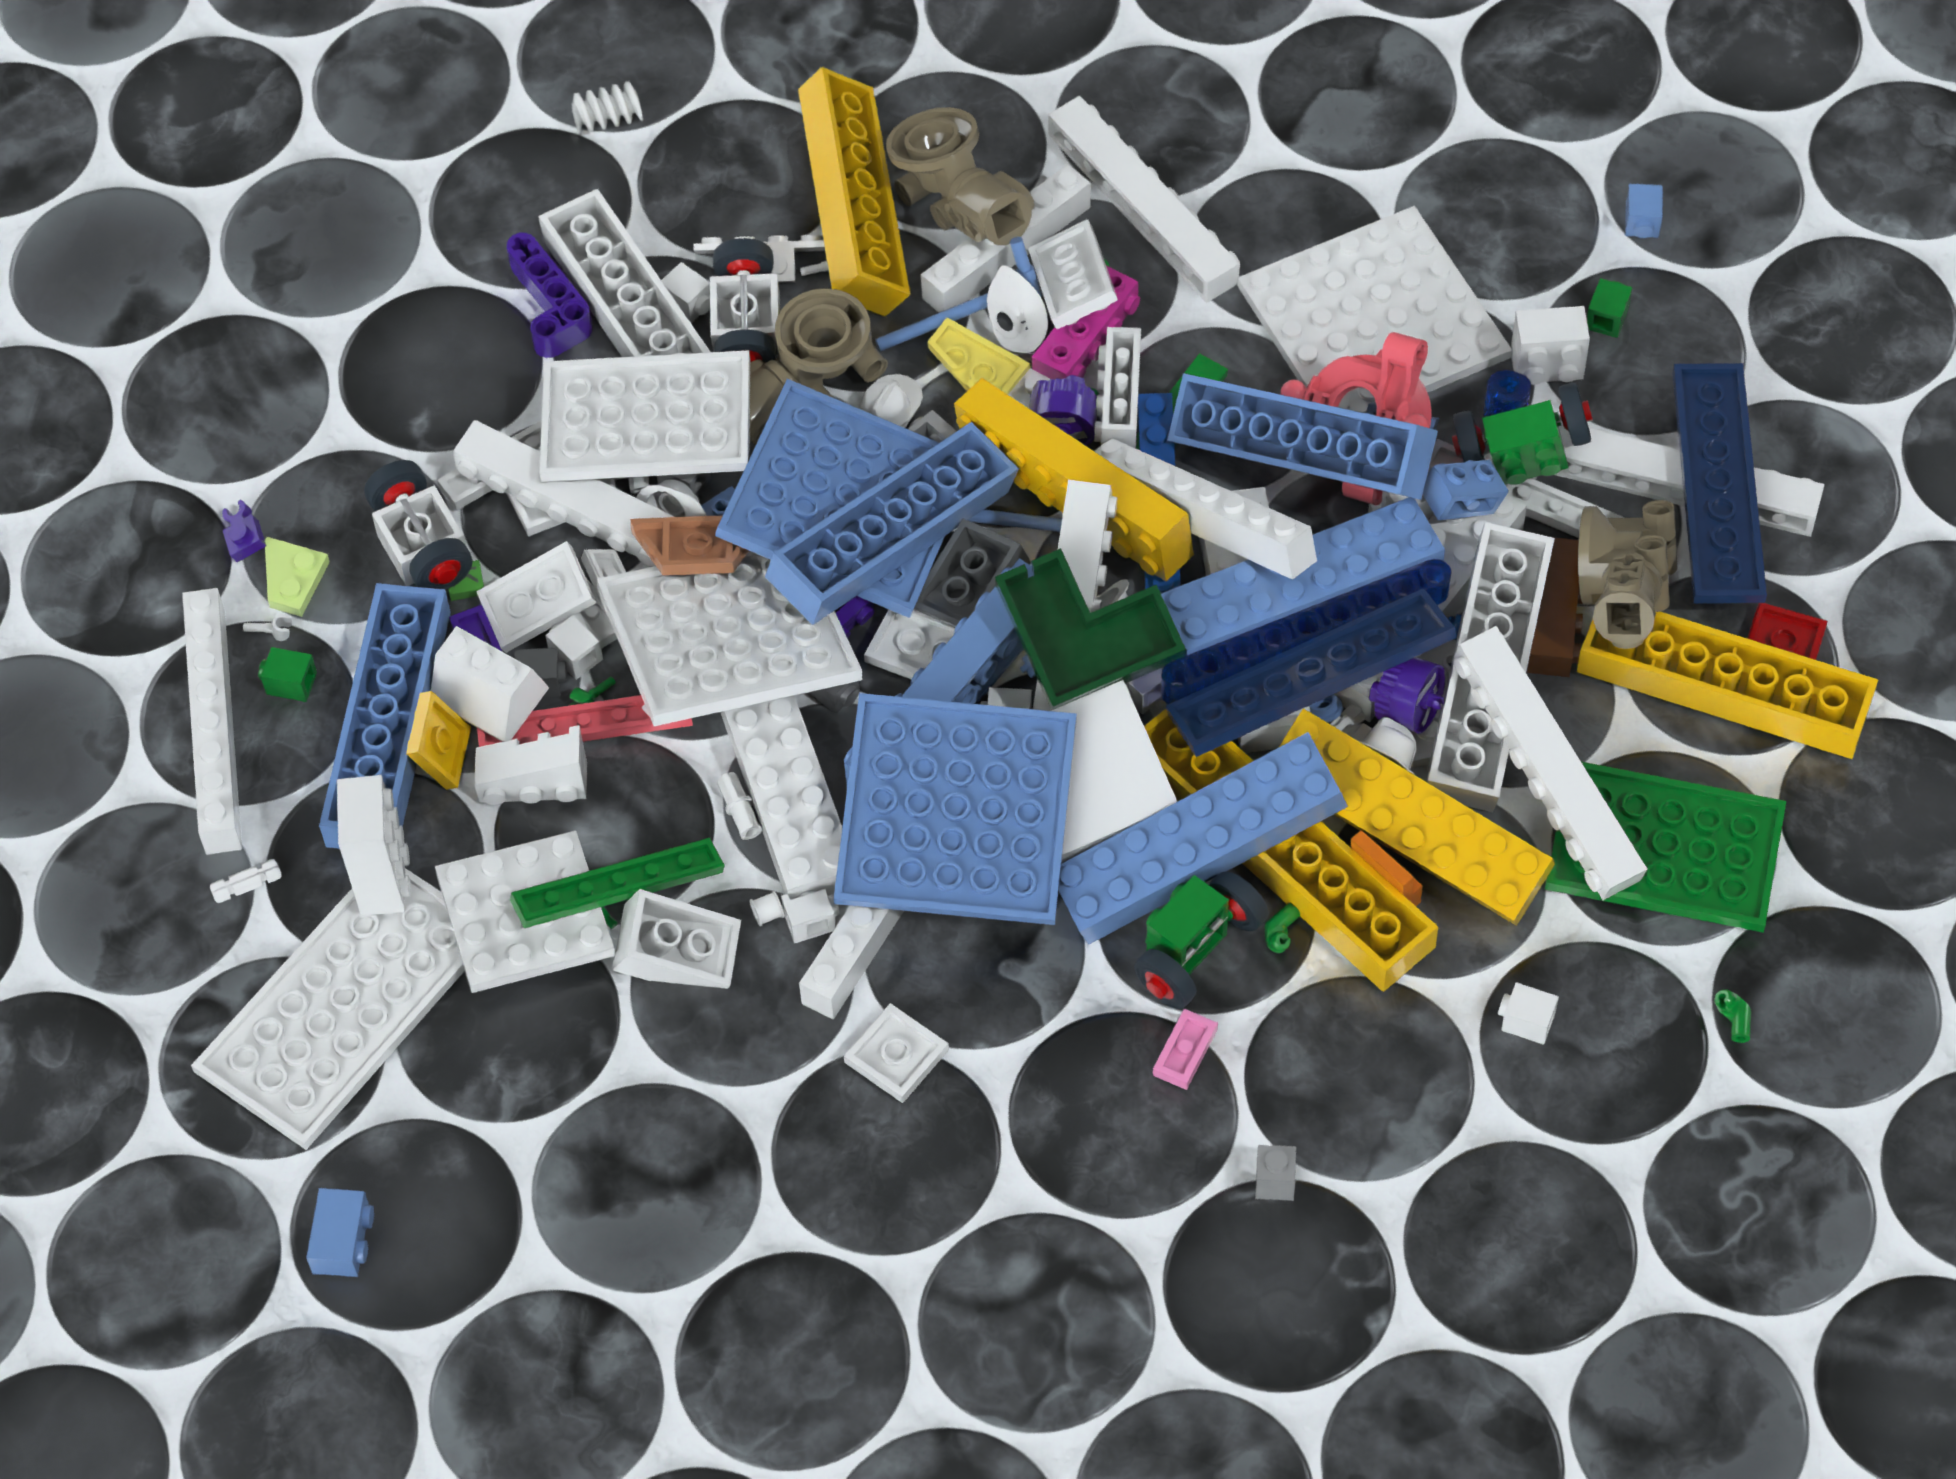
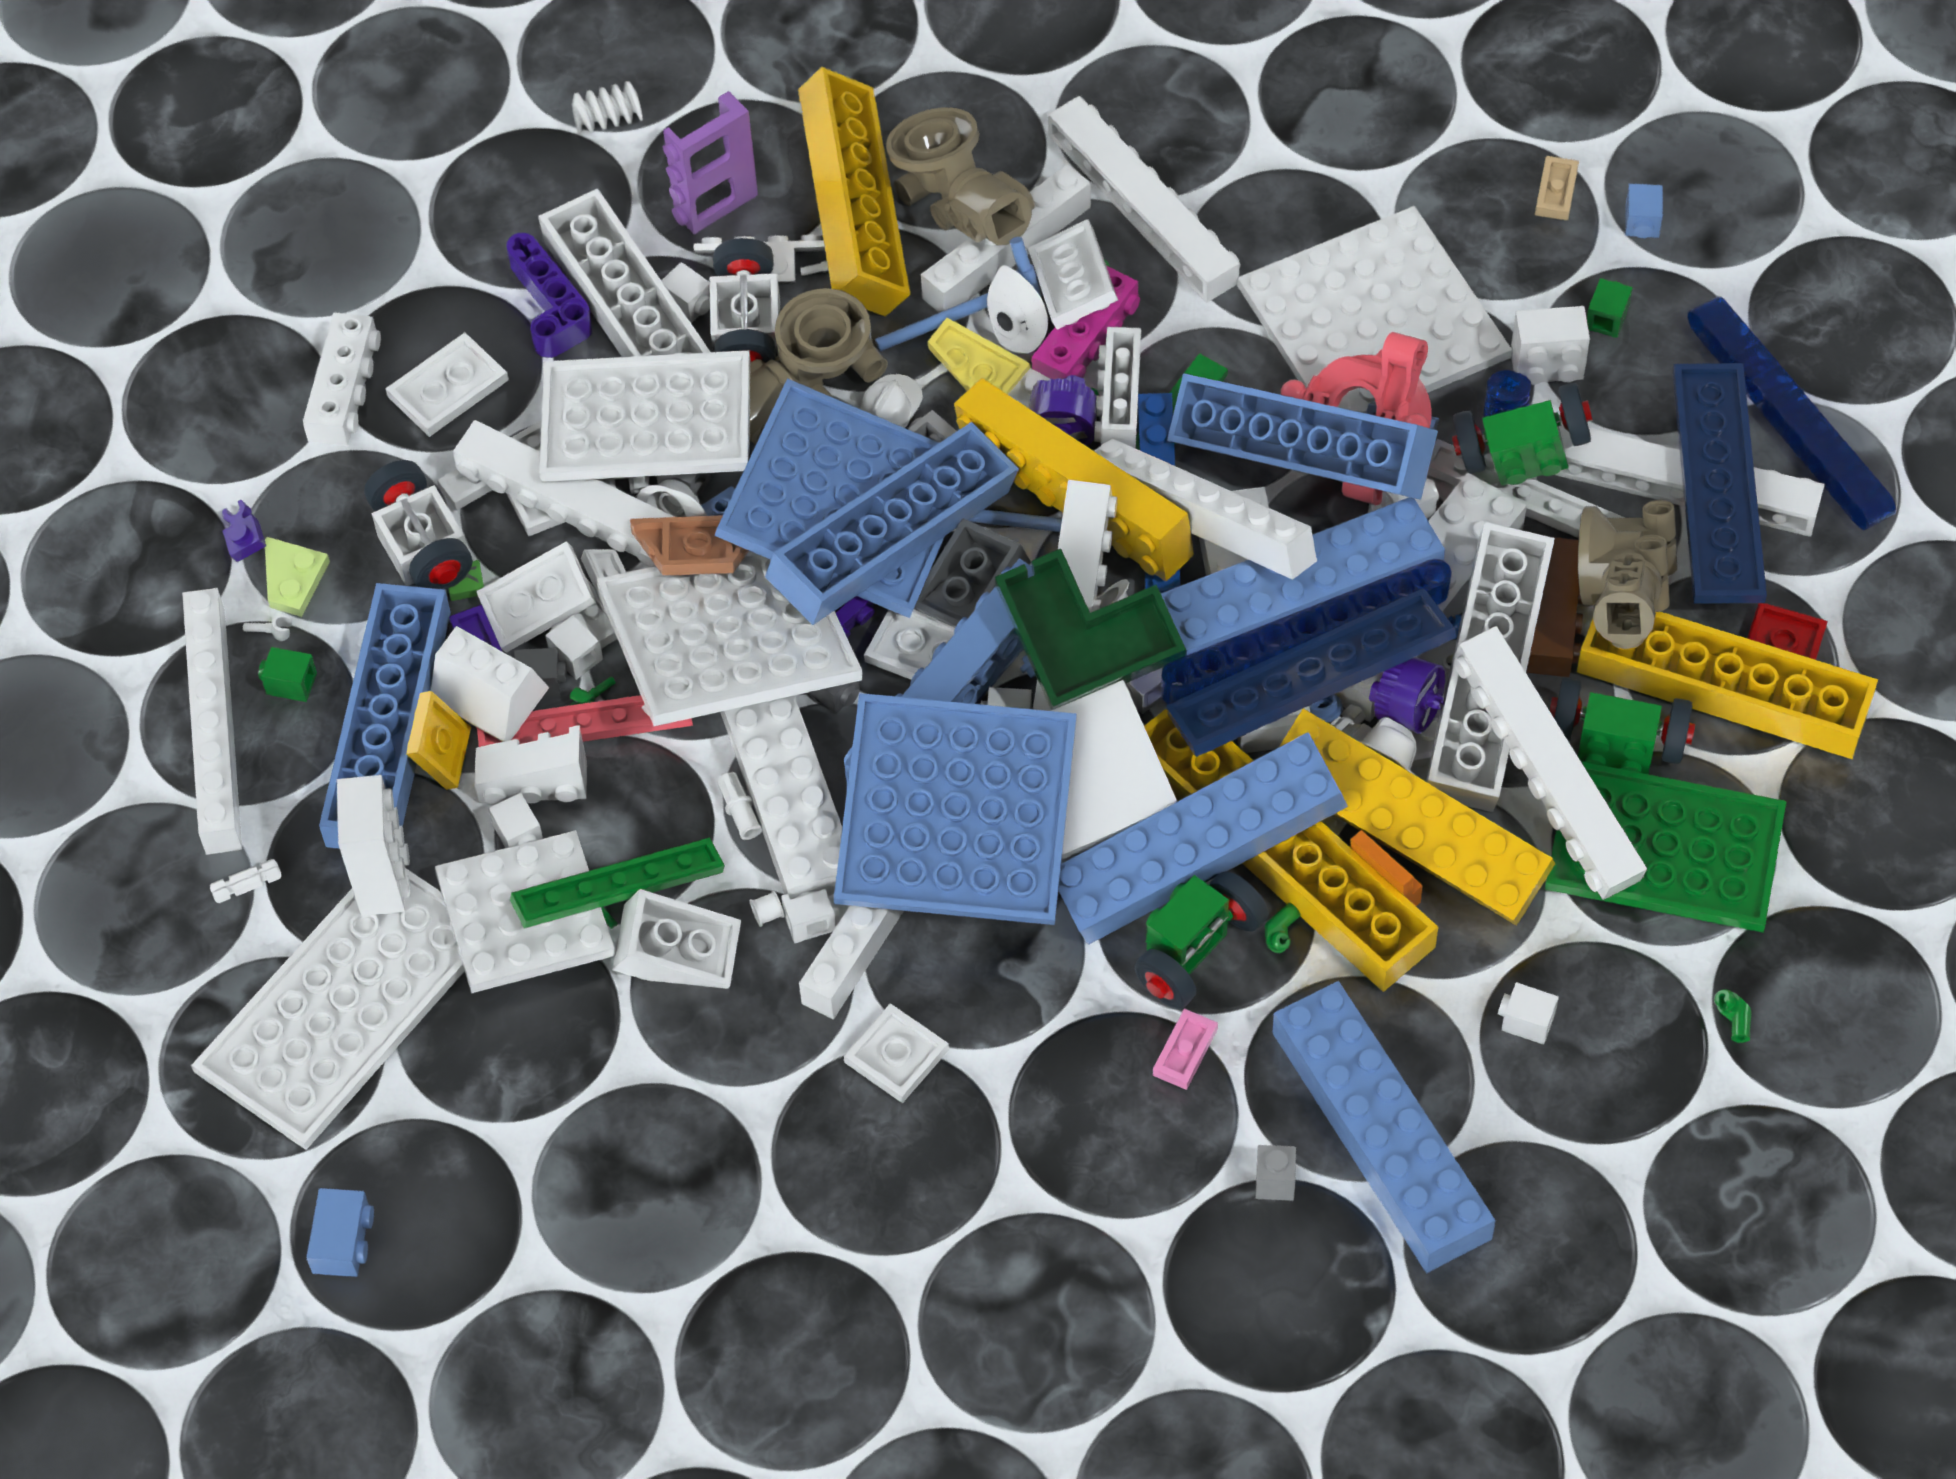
medium blue brick [1423,459,1509,521] -> none
none -> white brick [303,313,381,446]
none -> white plate [386,332,509,437]
none -> white brick [489,793,543,848]
none -> medium lavender window [663,91,758,234]
none -> medium blue brick [1272,981,1496,1273]
none -> tan plate [1535,156,1579,220]
none -> green brick [1549,678,1695,774]
none -> clear blue beam [1687,296,1896,530]

